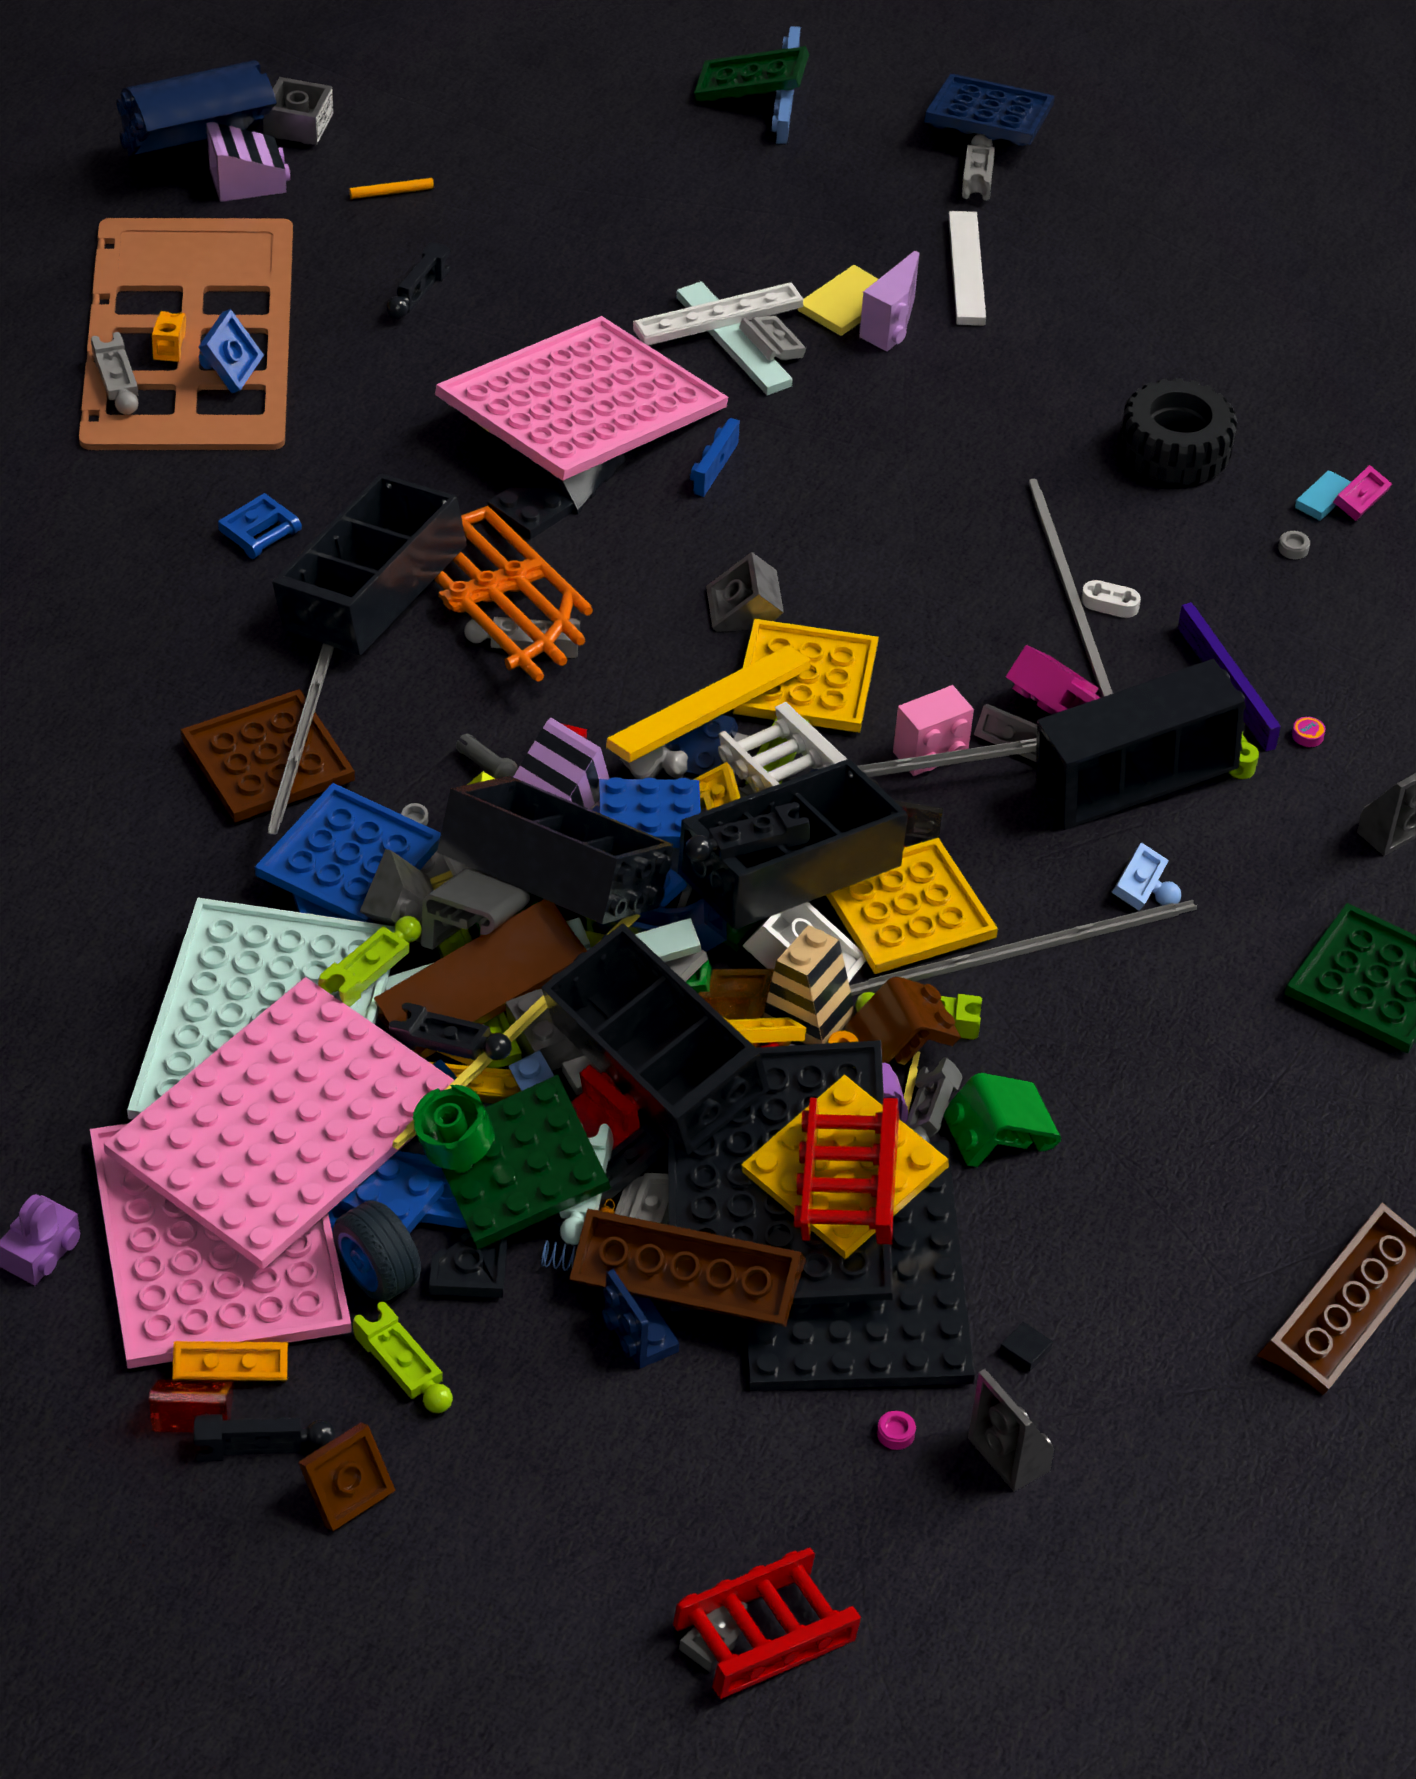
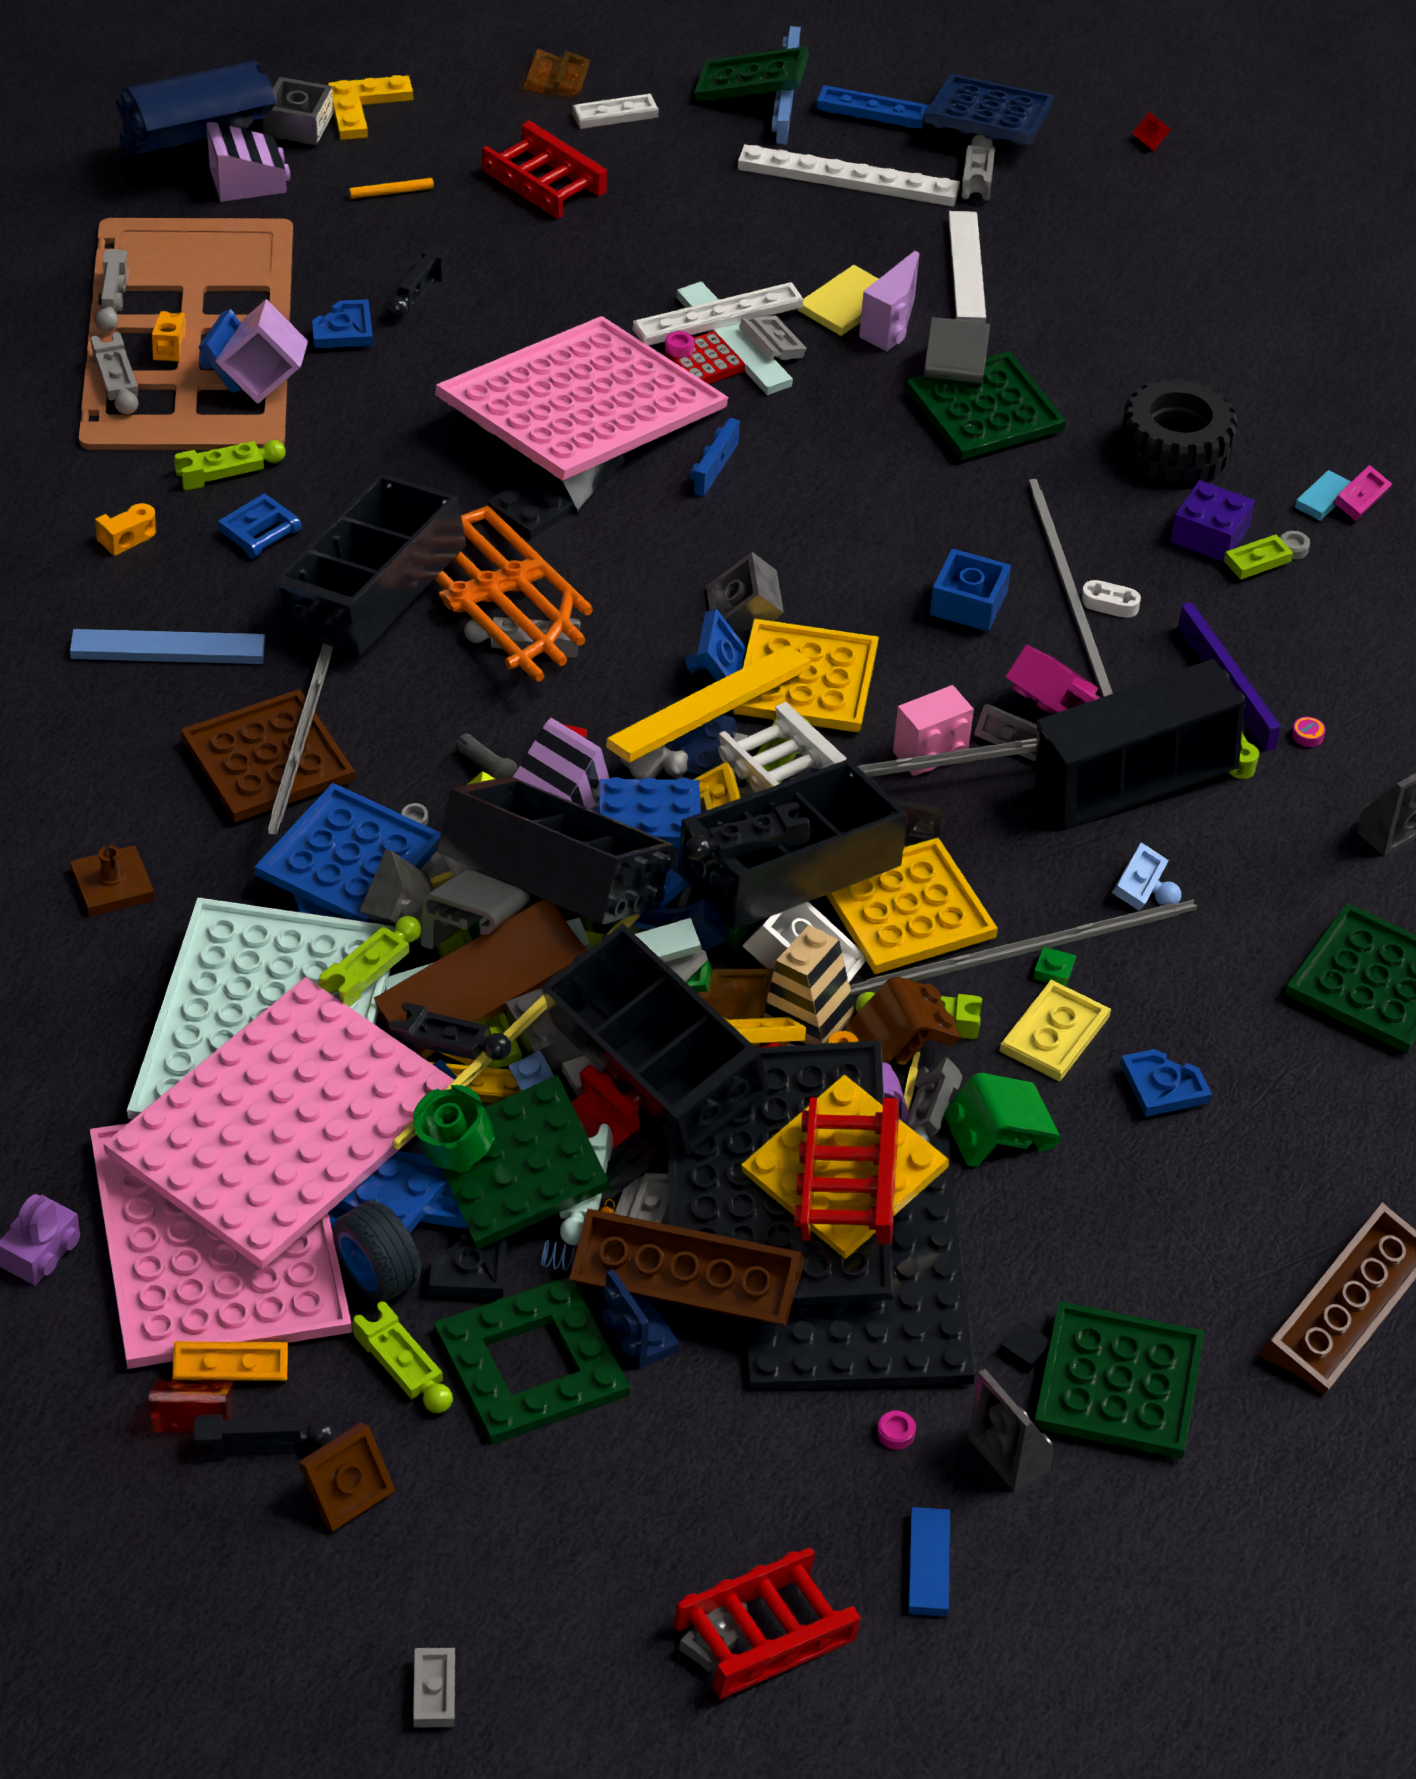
none -> medium blue tile [70,629,265,664]
none -> reddish brown tile [70,845,155,917]
none -> light grey plate [95,249,129,332]
none -> light orange leg [95,503,156,556]
none -> lime plate [174,440,286,490]
none -> lavender slope [216,299,308,404]
none -> blue plate [312,299,373,348]
none -> yellow plate [328,75,413,140]
none -> light grey plate [414,1648,455,1727]
none -> dark green plate [434,1276,630,1445]
none -> red fence [481,120,607,219]
none -> clear orange slope [524,49,591,96]
none -> white tile [572,94,658,129]
none -> tile [664,331,745,384]
none -> dark pink tile [665,331,694,358]
none -> blue tile [685,609,747,681]
none -> white plate [738,145,960,207]
none -> blue plate [817,85,929,129]
none -> dark green plate [906,351,1066,460]
none -> blue tile [908,1507,950,1617]
none -> dark grey piece [924,317,990,384]
none -> blue brick [930,549,1011,632]
none -> light yellow tile [1000,980,1111,1082]
none -> green plate [1033,947,1076,987]
none -> dark green plate [1034,1301,1205,1459]
none -> blue plate [1120,1049,1212,1117]
none -> red plate [1132,112,1171,151]
none -> dark purple brick [1171,480,1255,562]
none -> lime plate [1224,534,1293,579]

